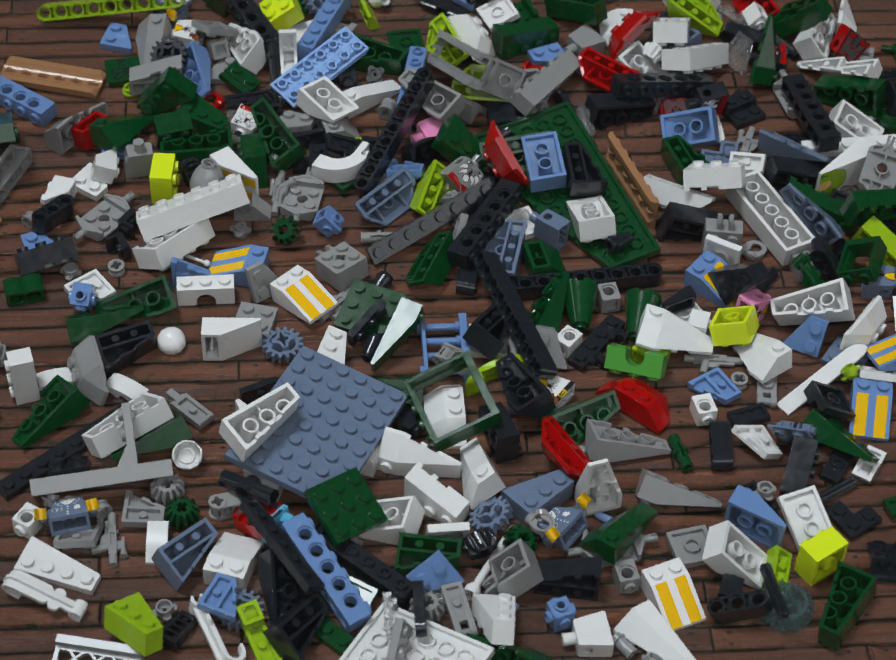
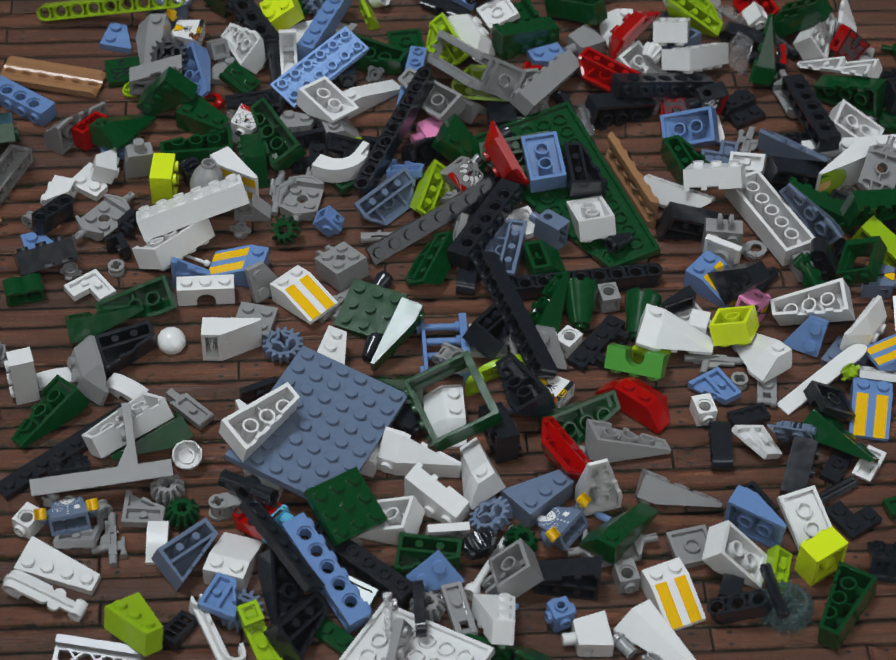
medium blue brick [68,282,97,313] -> none
light grey plate [152,599,177,621] -> none
dark green slope [153,109,193,148] -> none
light grey plate [191,19,238,39] -> none
black hinge [347,299,387,347] -> none
light grey wheel [377,98,397,120] -> none
light grey piece [524,508,555,535] -> none
dark green pin [667,433,694,472] -> none
light grey plate [754,481,776,501] -> none

